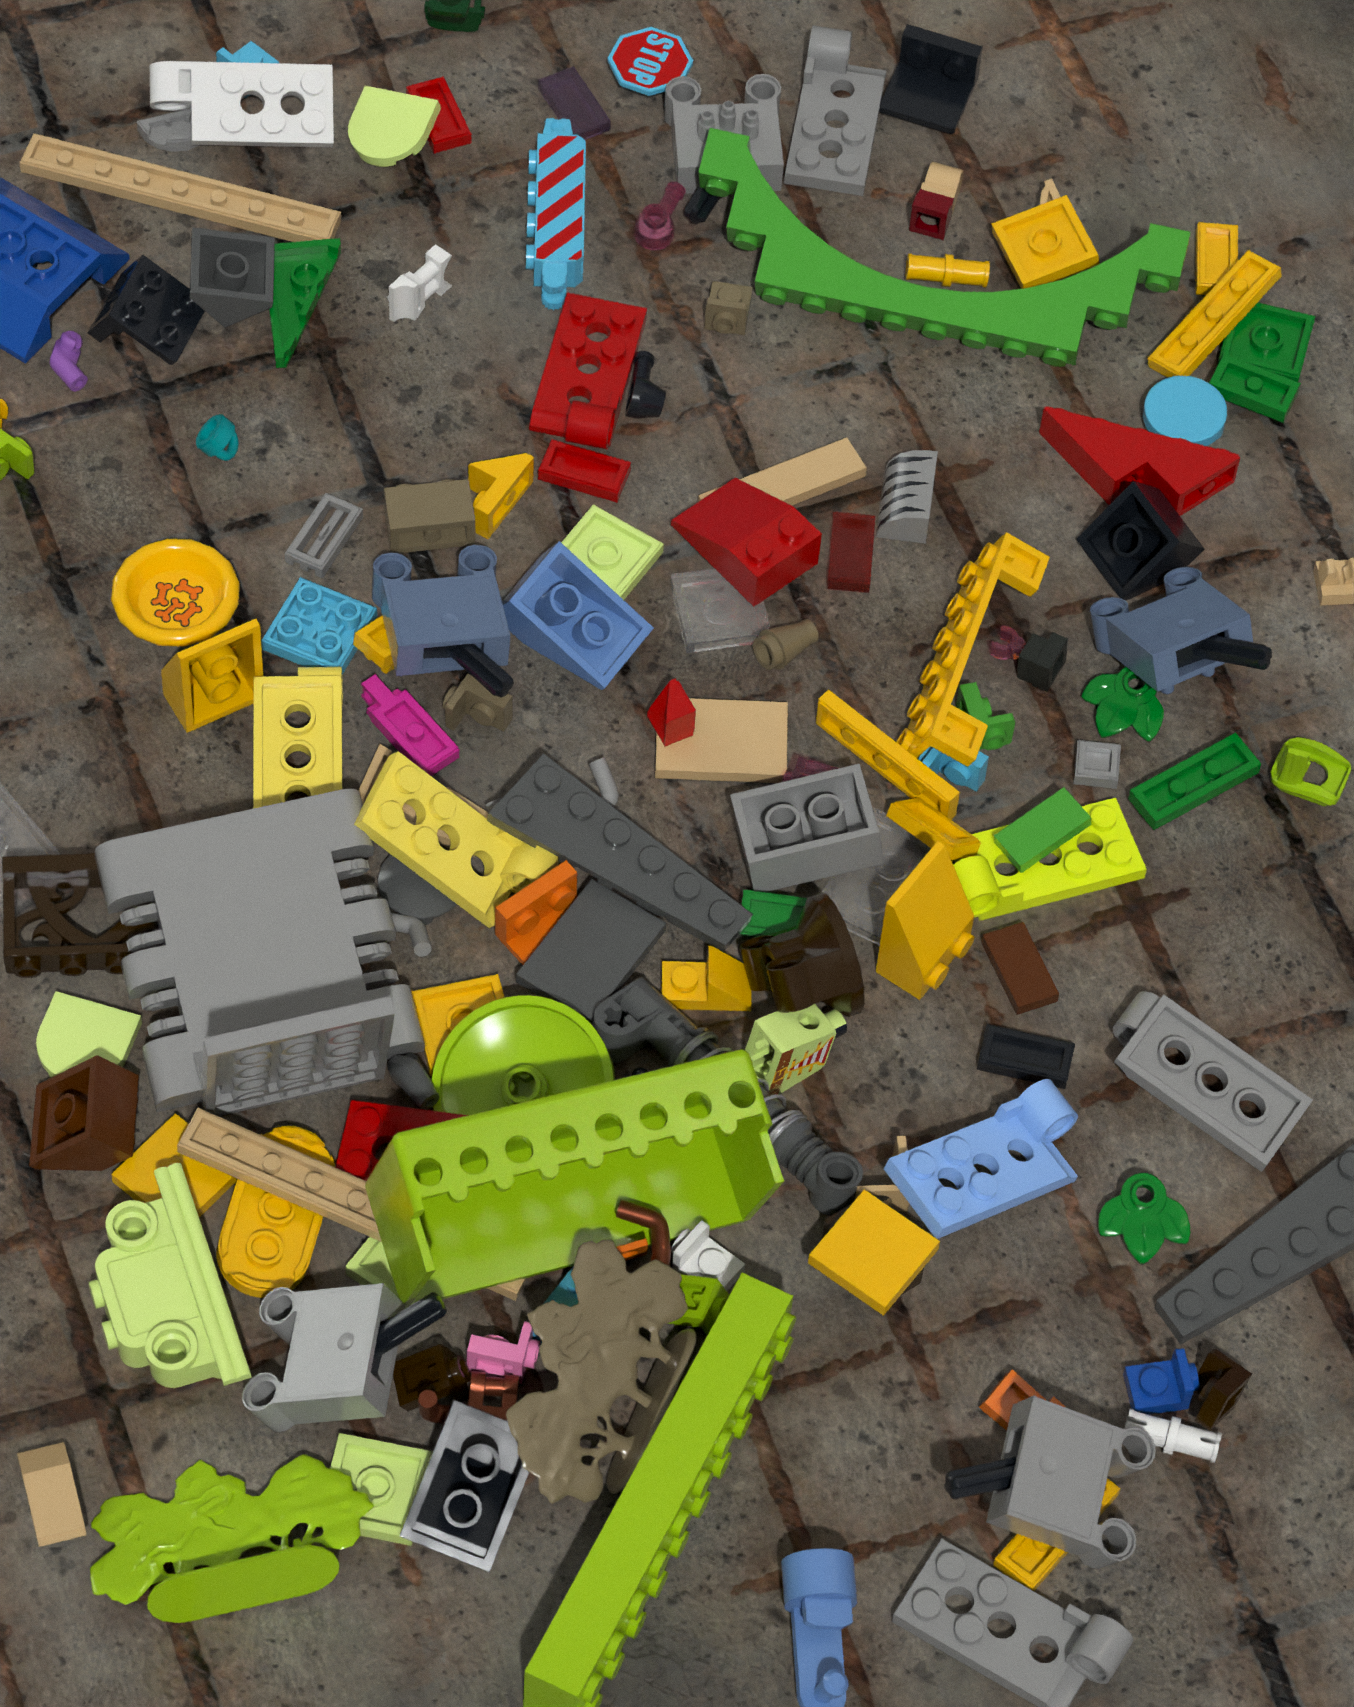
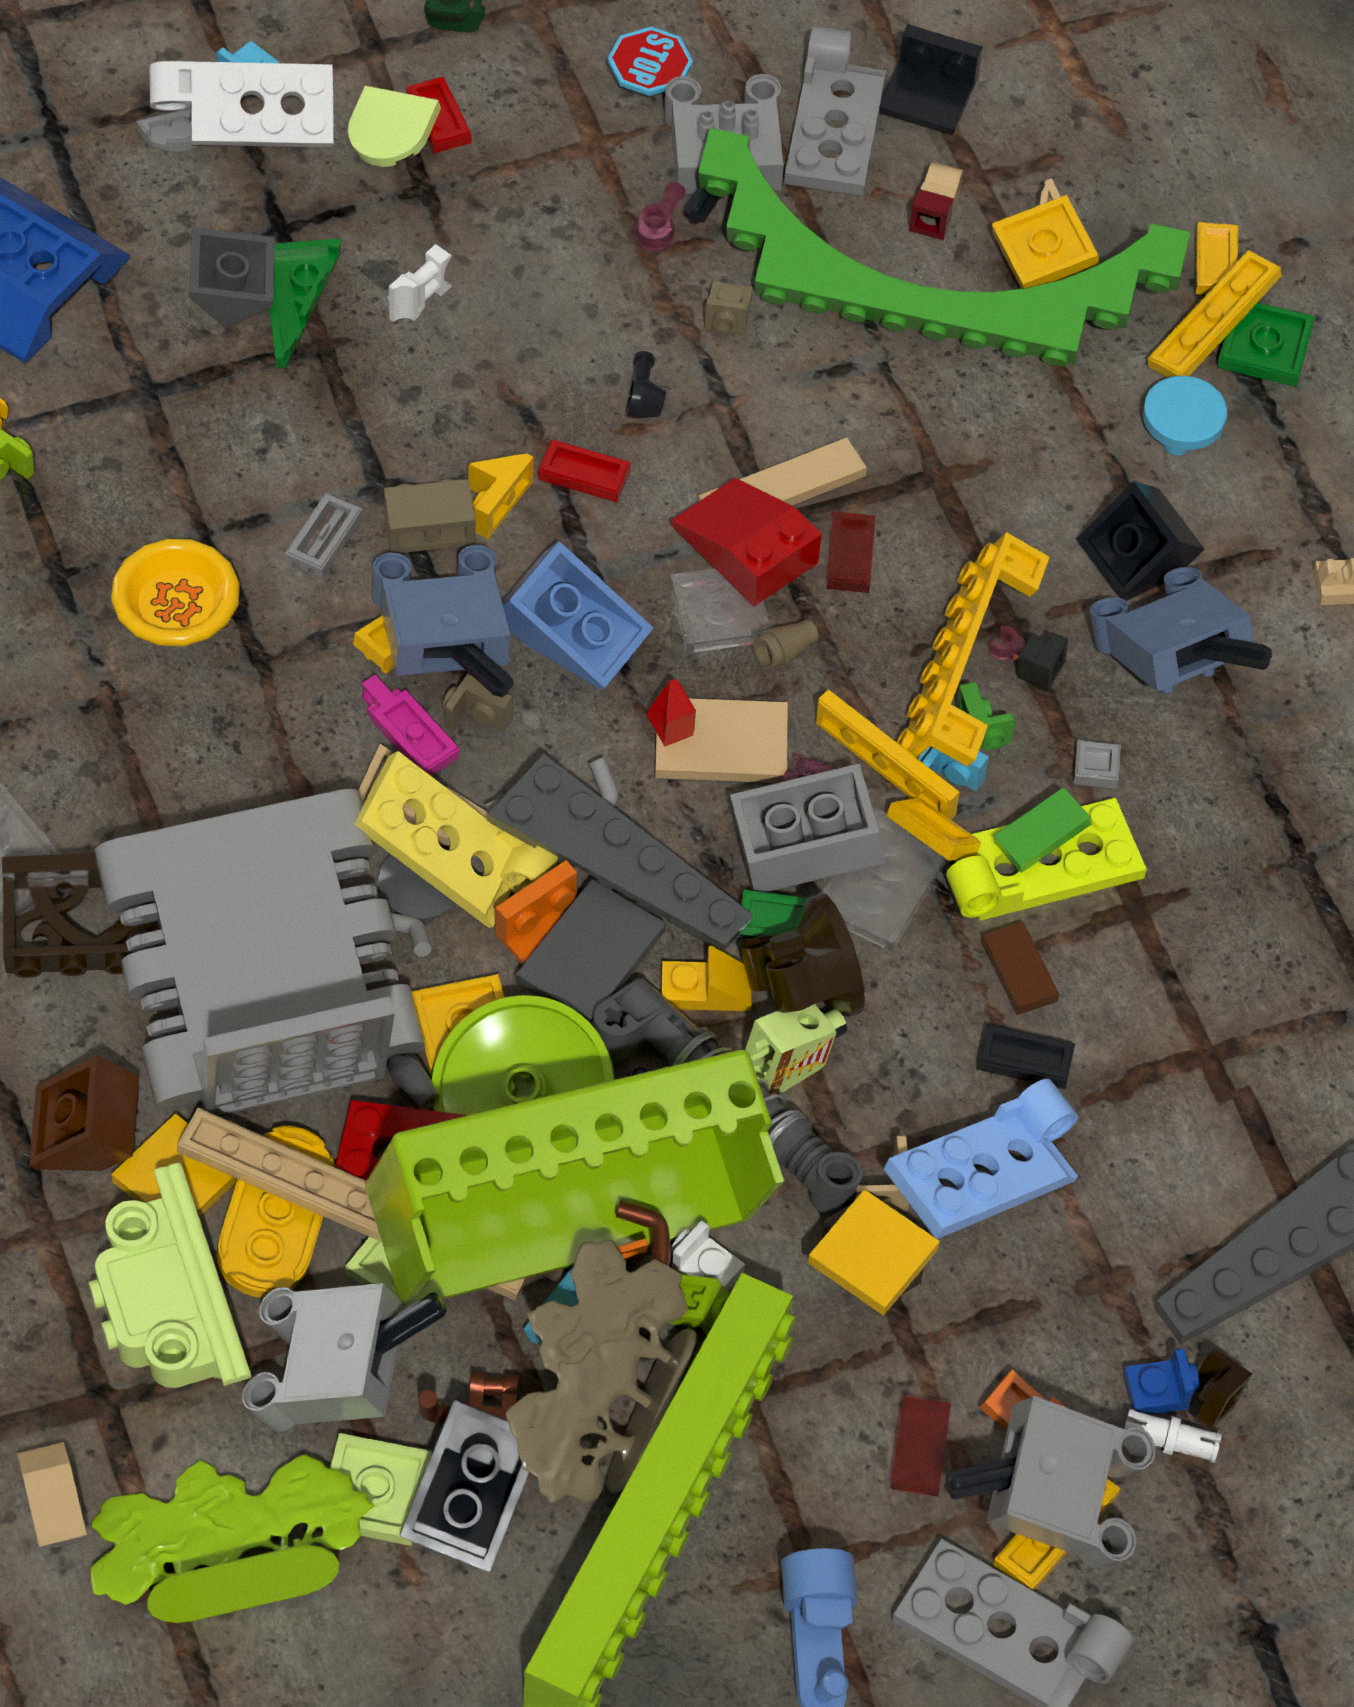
tan tile [20,133,341,242] -> none
yellowish green tile [36,991,142,1078] -> none
medium lavender arm [49,331,88,392] -> none
black bracket [87,255,205,365] -> none
yellow slope [161,619,263,733] -> none
teal tile [196,414,239,461] -> none
light yellow hinge [253,667,343,809] -> none
medium azure tile [261,577,377,675] -> none
dark brown bracket [393,1344,471,1412] -> none
bright pink bracket [467,1321,540,1384] -> none
medium azure hinge [526,118,586,311] -> none
red hinge [529,292,647,450] -> none
clear purple tile [538,66,611,140] -> none
yellowish green tile [561,505,664,600] -> none
light grey brick [875,450,938,544] -> none
yellow slope [876,841,975,1000] -> none
yellow pin [905,253,990,288] -> none
red slope [1039,406,1240,516] -> none
green plate [1082,667,1164,742] -> none
green plate [1098,1173,1190,1265] -> none
light grey hinge [1113,991,1313,1172] -> none
green plate [1128,733,1261,831] -> none
green plate [1209,354,1301,423] -> none
lime piece [1270,737,1351,806] -> none
none -> clear red tile [891,1396,951,1497]

